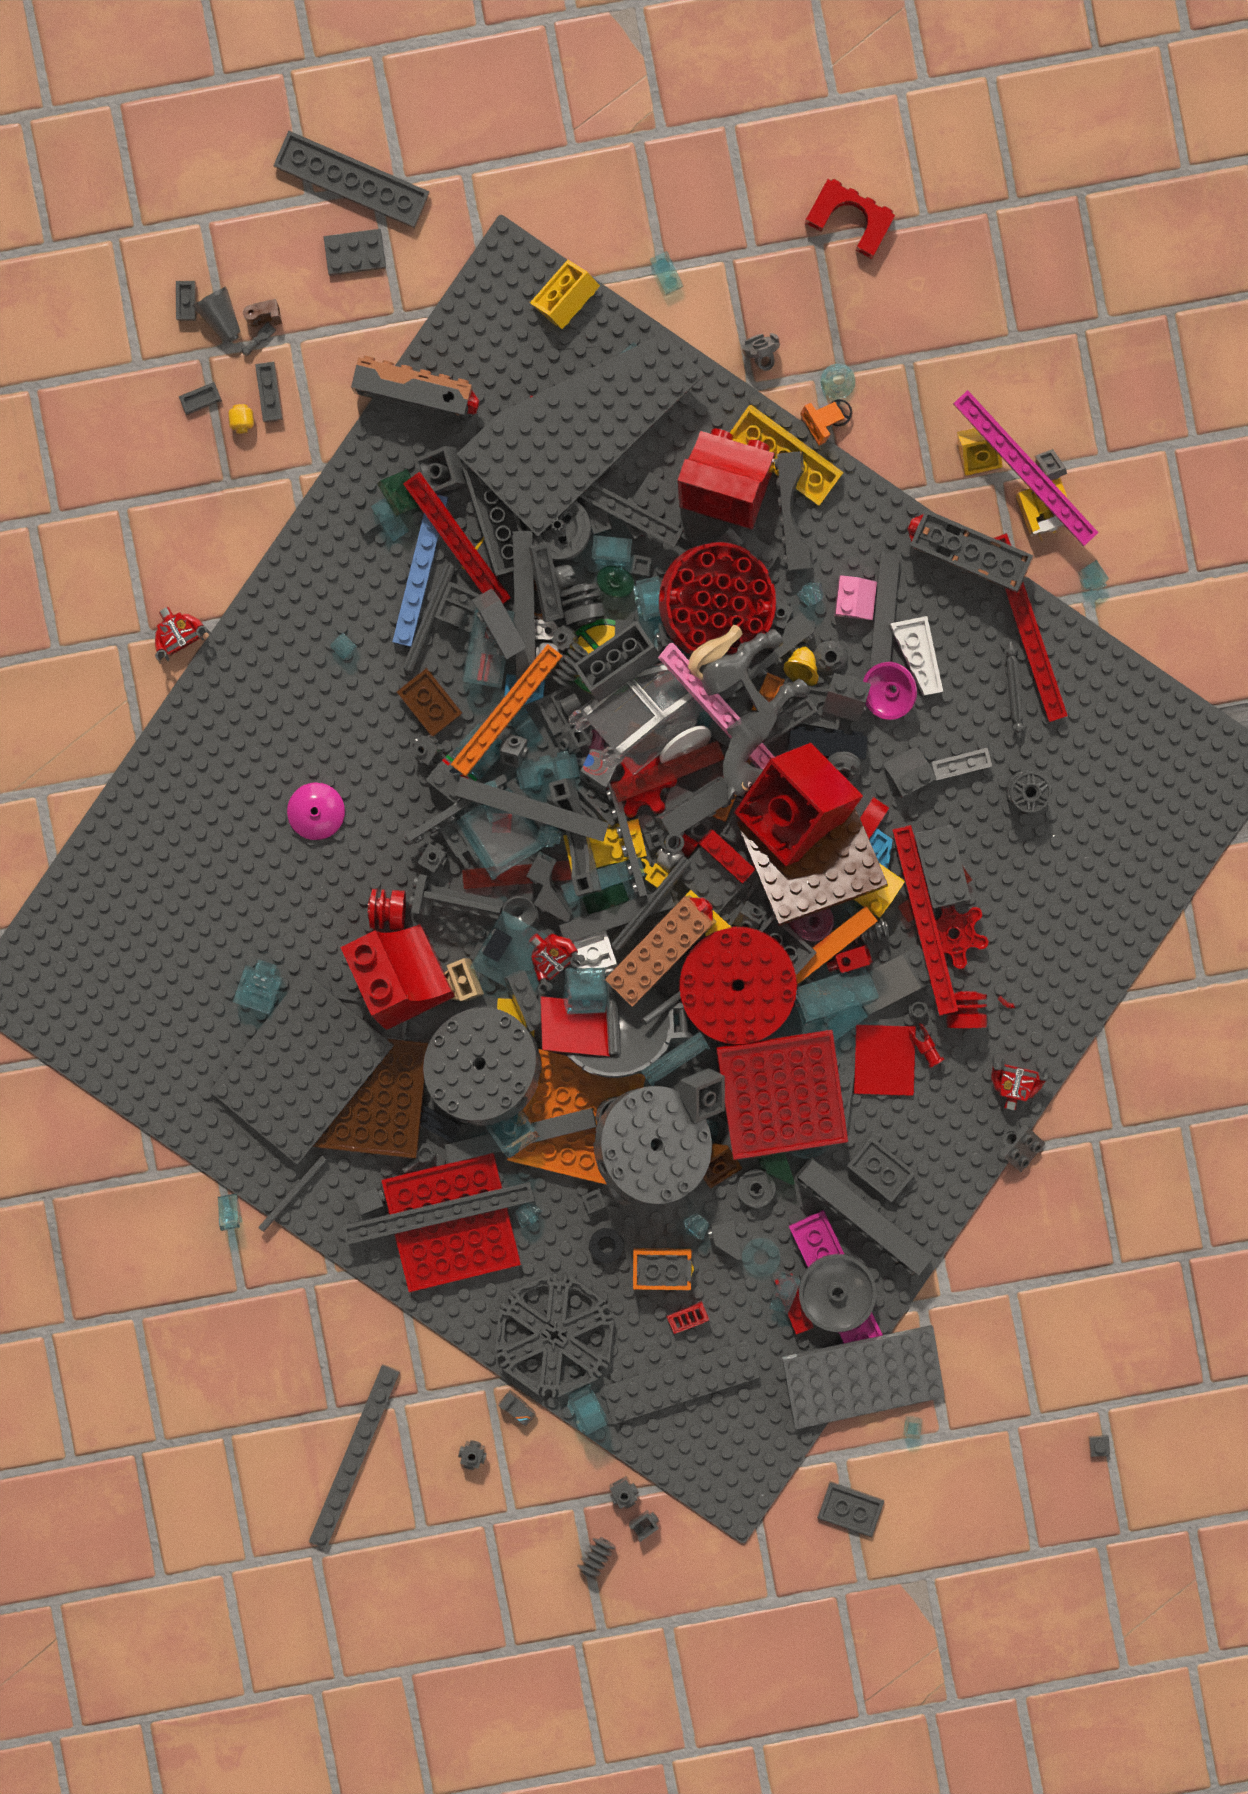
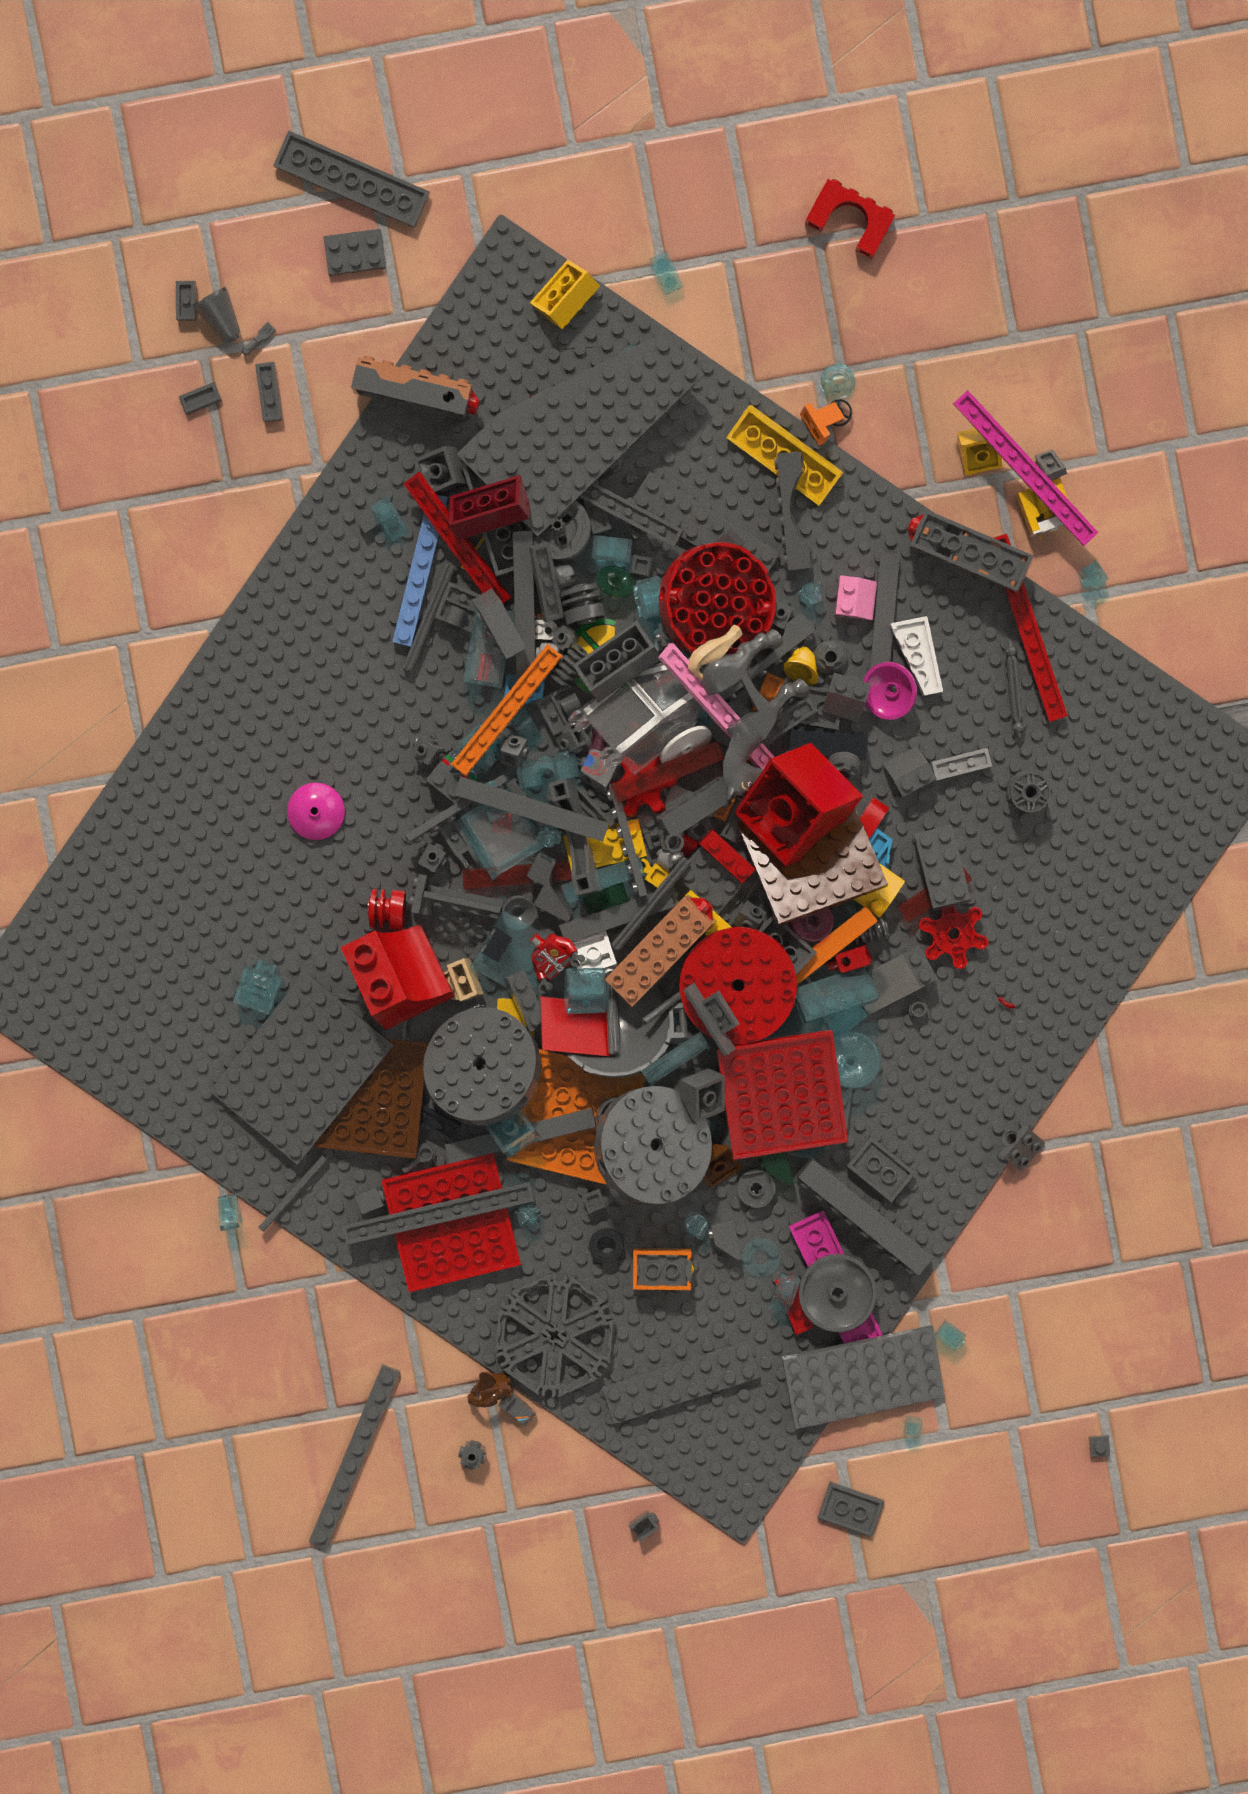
torso [155,607,211,664] -> none
yellow head [228,404,254,434] -> none
reddish brown leg [243,299,282,327] -> none
clear light blue brick [330,633,357,660] -> none
clear green plate [377,470,419,517] -> none
reddish brown plate [397,668,463,737] -> none
clear light blue brick [567,1384,607,1435] -> none
dark grey piece [577,1537,616,1581] -> none
dark grey brick [610,1476,639,1509] -> none
red slope [667,1301,709,1334] -> none
brick [677,428,774,530] -> none
dark grey tile [741,333,780,371] -> none
red piece [854,1025,916,1095] -> none
red plate [892,825,958,1016] -> none
red piece [908,1023,944,1068] -> none
red wheel [946,991,987,1028] -> none
torso [991,1057,1051,1110] -> none
none -> dark red slope [449,475,530,540]
none -> reddish brown piece [467,1372,513,1408]
none -> dark grey bracket [684,983,740,1056]
none -> clear light blue dish [834,1031,881,1088]
none -> clear light blue brick [935,1319,966,1351]

